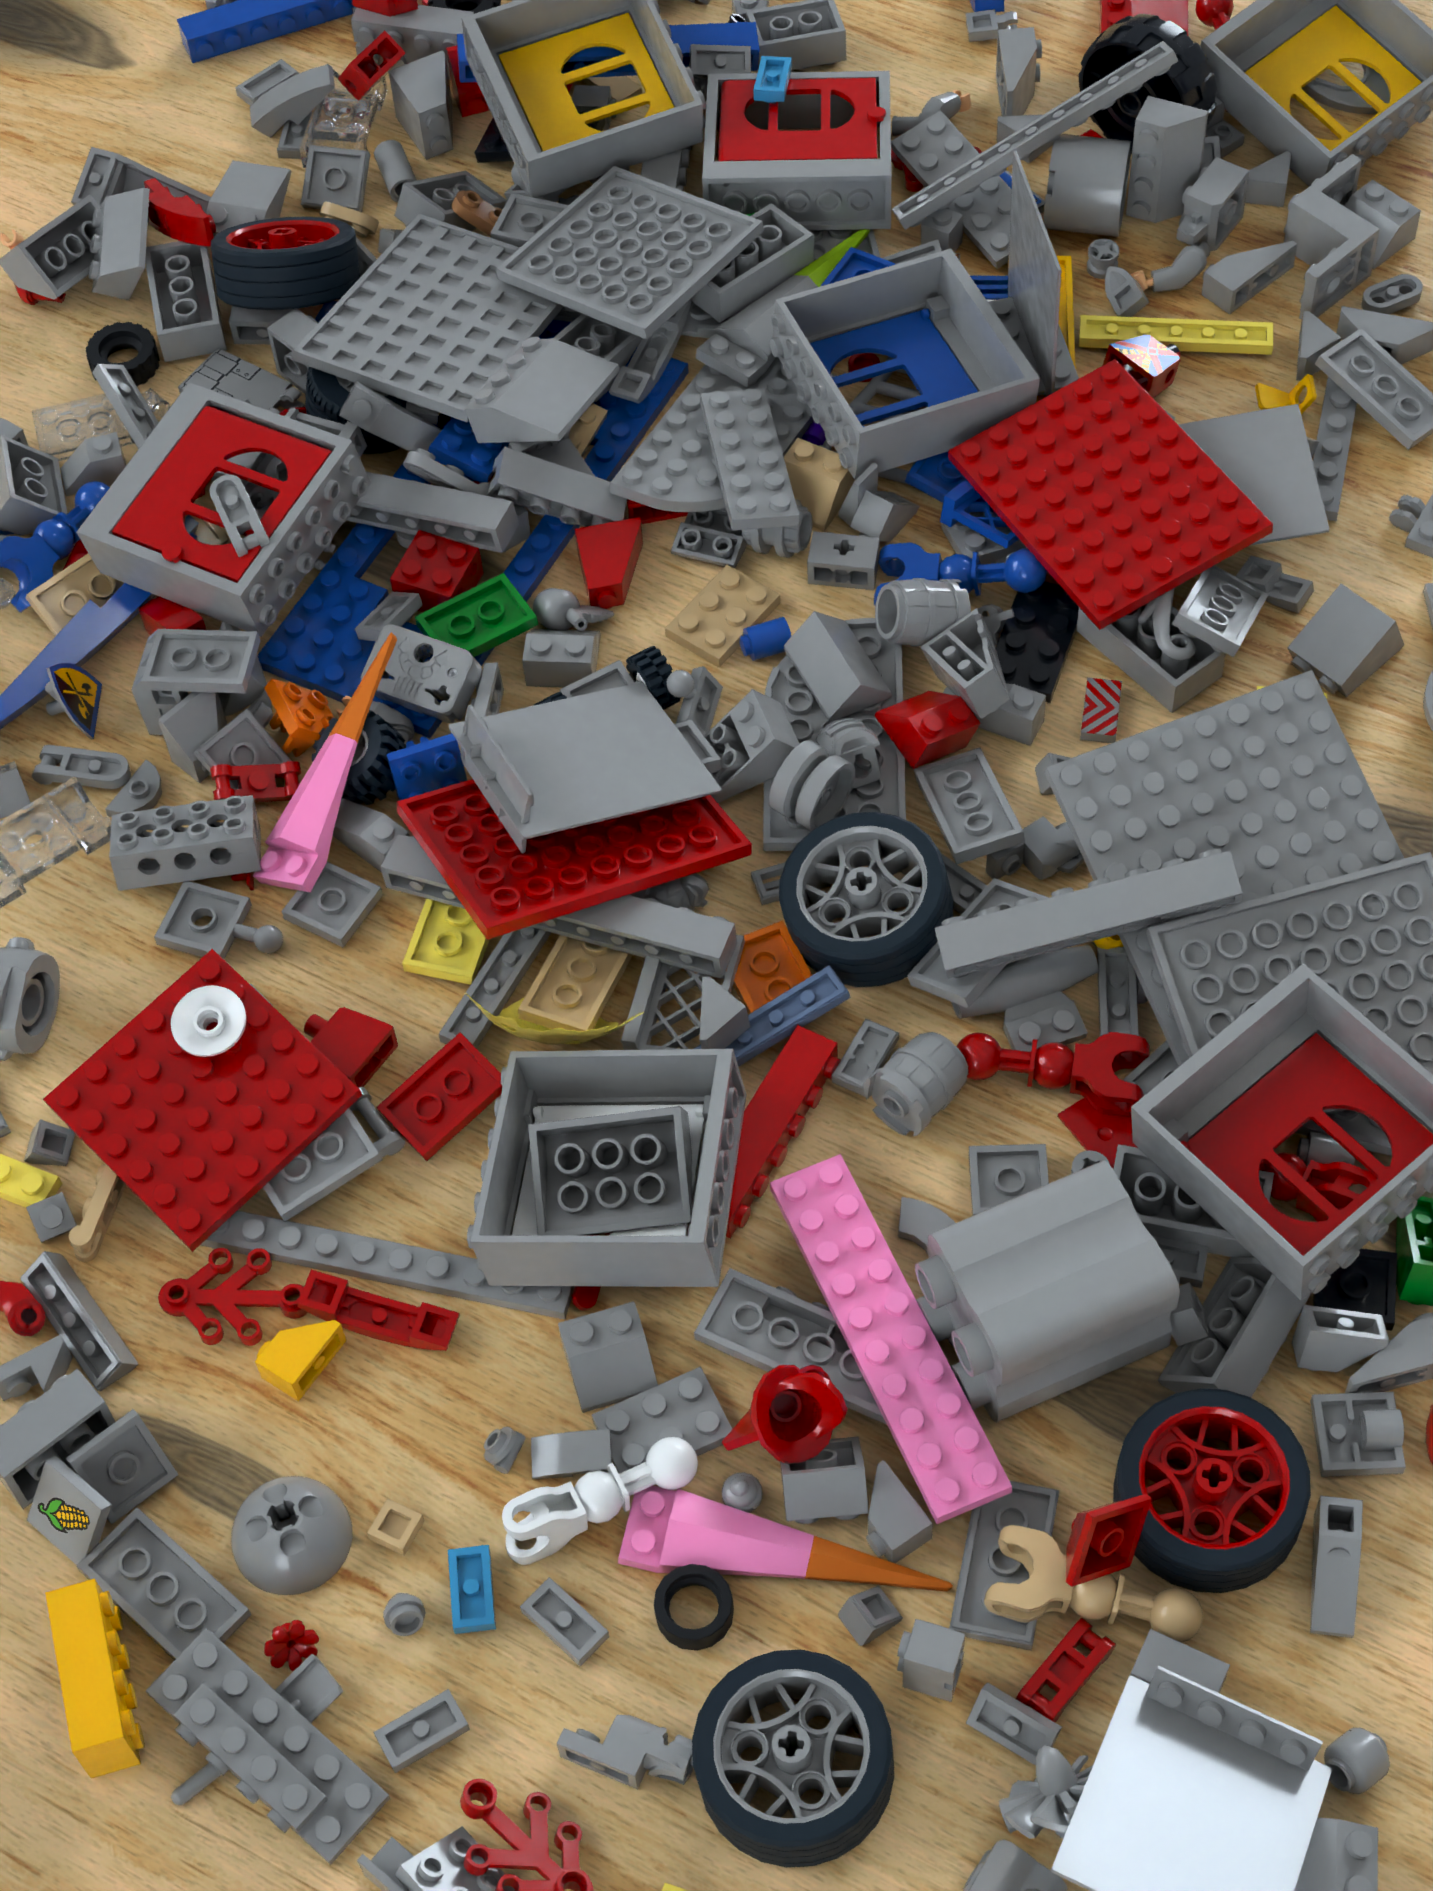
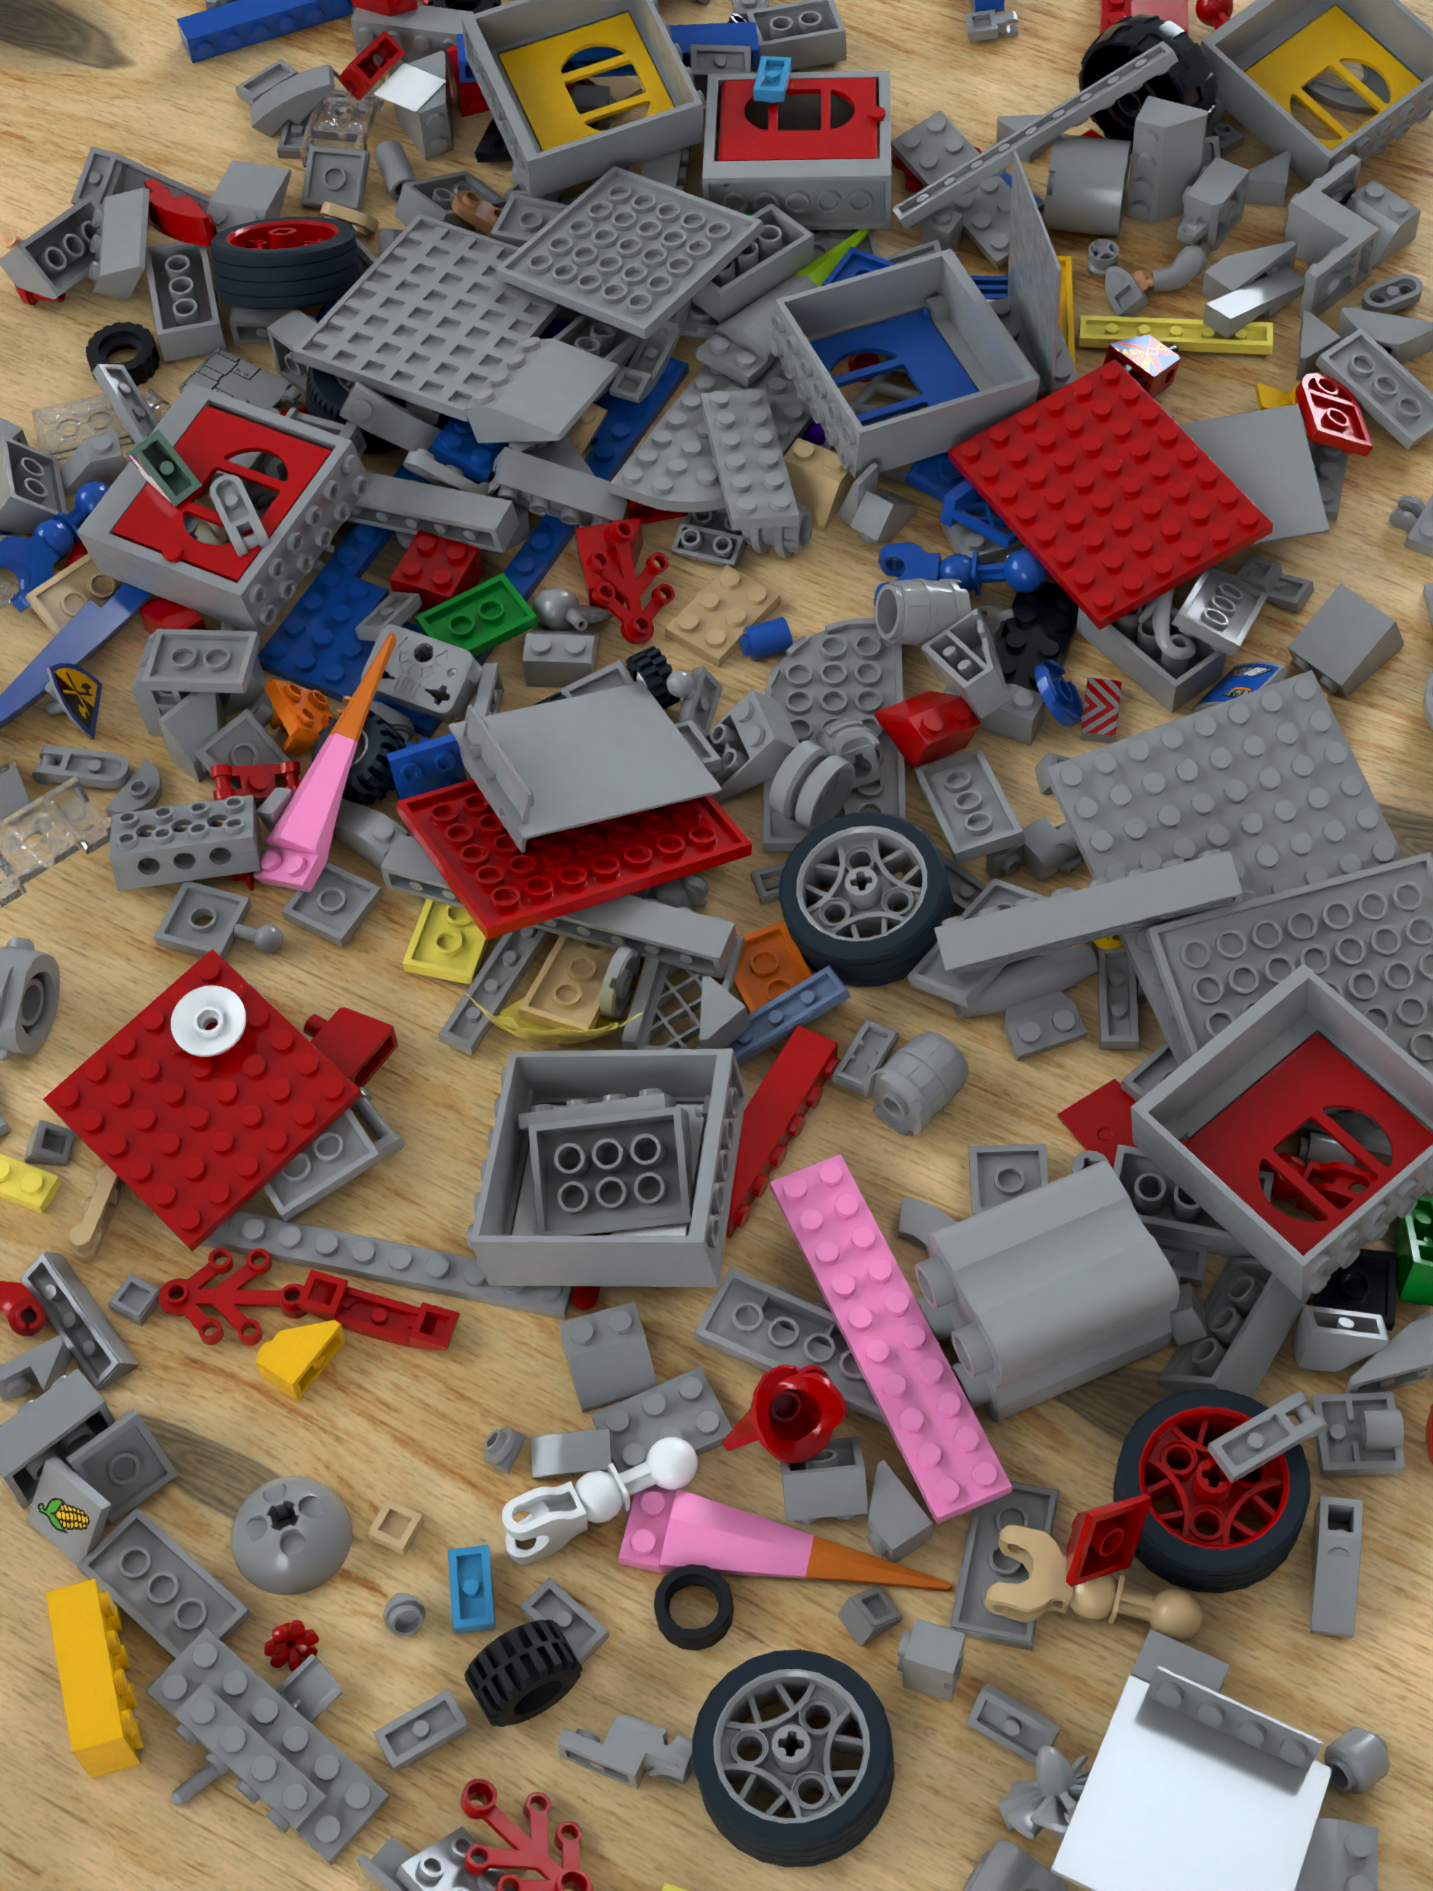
light grey plate [26,1192,77,1243] -> none
red plate [376,1032,502,1162] -> none
light grey plate [722,1472,763,1513] -> none
light grey slope [784,611,892,722] -> none
light grey brick [807,531,880,590] -> none
light grey arm [892,90,971,136] -> none
red piece [957,1032,1150,1116] -> none
light grey slope [996,27,1042,116] -> none
red plate [1016,1618,1116,1722] -> none
none -> light grey tile [108,1273,161,1327]
none -> sand green slope [125,429,202,506]
none -> light grey slope [255,787,294,832]
none -> white sticker [374,63,446,112]
none -> black tyre [464,1620,582,1727]
none -> light grey plate [518,1088,676,1132]
none -> red plant [586,520,675,644]
none -> light grey tile [599,945,640,1018]
none -> blue tile [1035,659,1083,727]
none -> slope [1193,662,1289,712]
none -> light grey slope [1203,267,1305,339]
none -> light grey plate [1207,1391,1327,1484]
none -> red plate [1295,373,1373,457]

